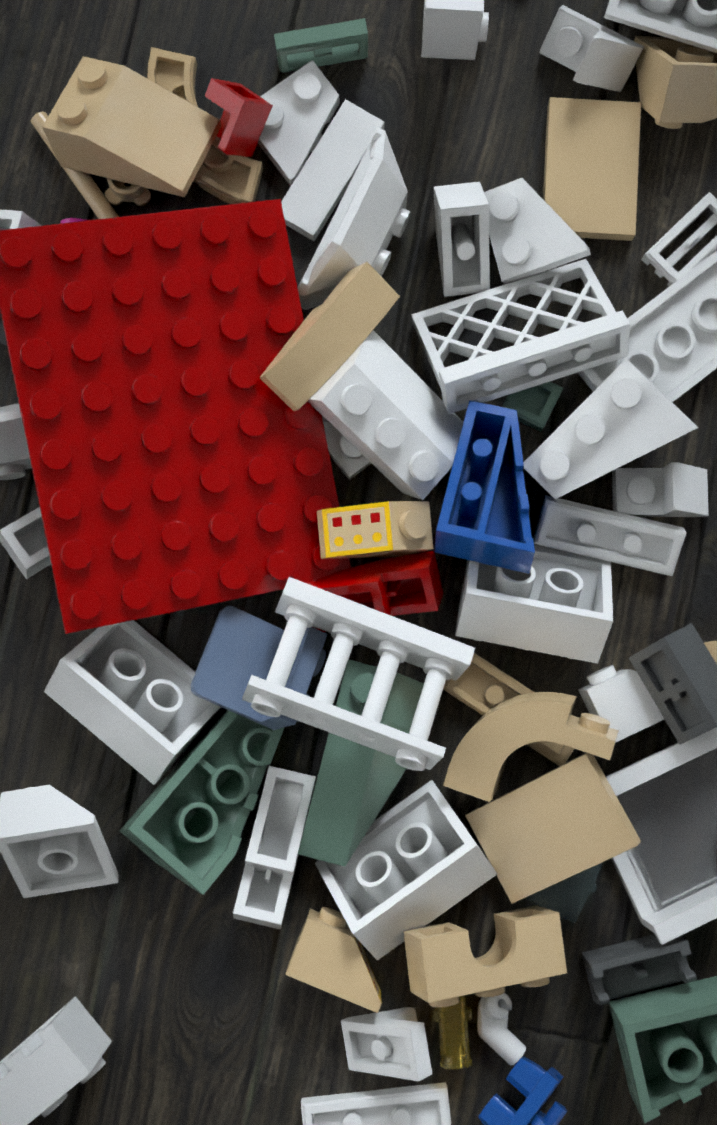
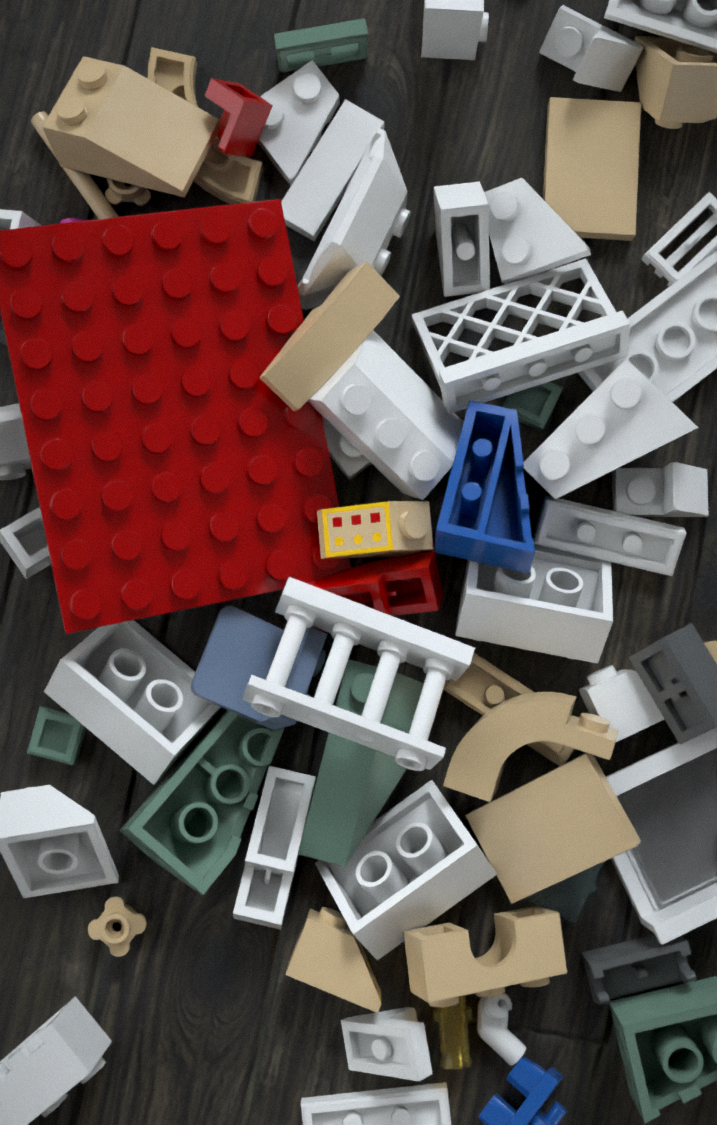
none -> sand green tile [27,706,86,765]
none -> tan plate [88,896,147,957]

